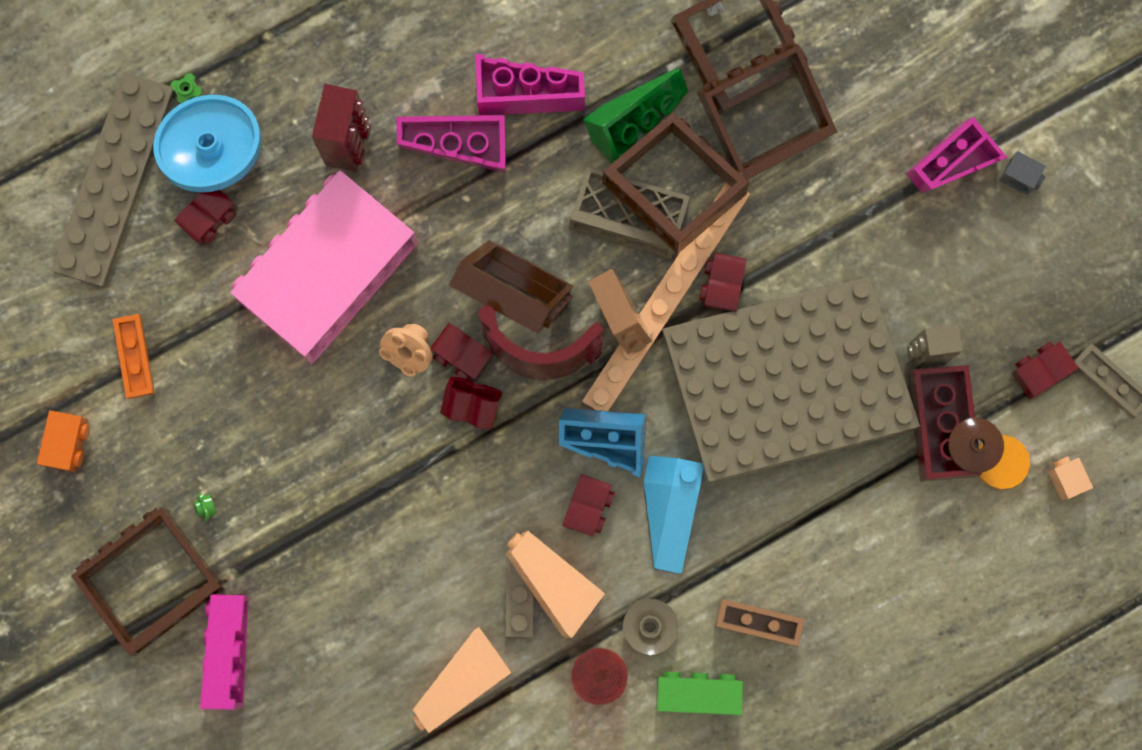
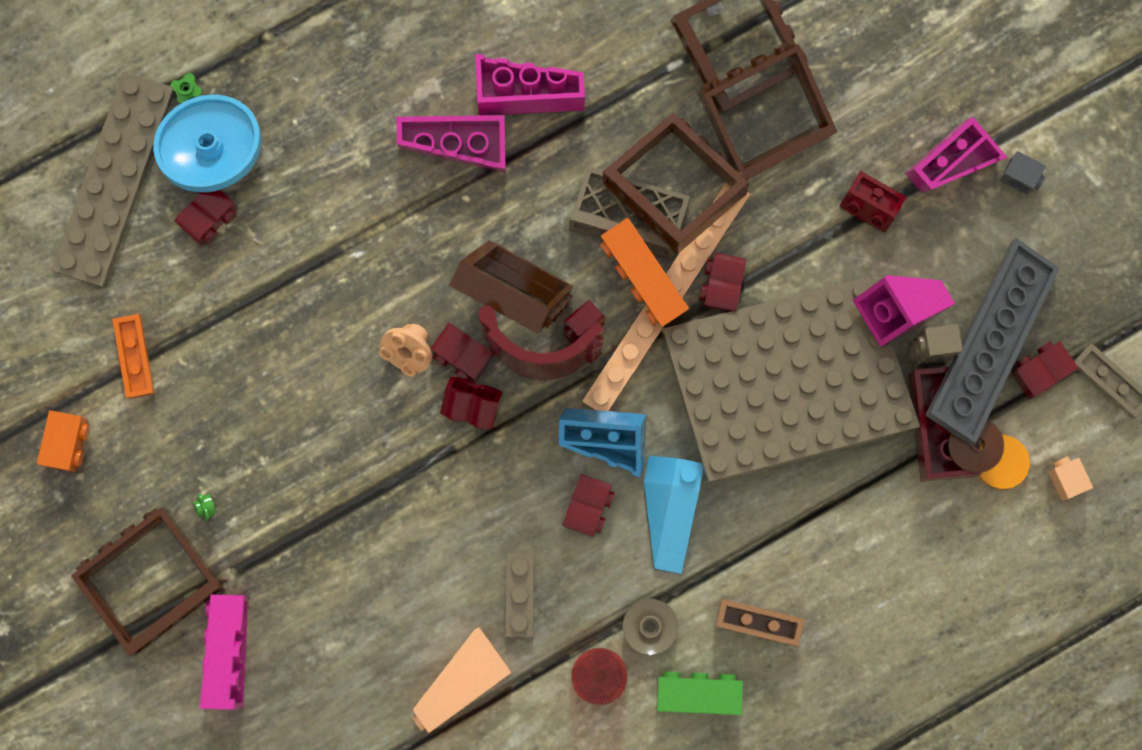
bright pink brick [230,170,418,365] -> none
dark red brick [312,84,371,172] -> none
light nougat slope [506,531,605,638] -> none
green wedge [583,68,688,164] -> none
medium nougat brick [588,269,652,354] -> none
none -> dark red brick [563,300,606,345]
none -> orange brick [599,218,689,327]
none -> dark red bracket [840,171,907,233]
none -> dark pink slope [853,275,955,347]
none -> dark grey plate [926,238,1060,445]

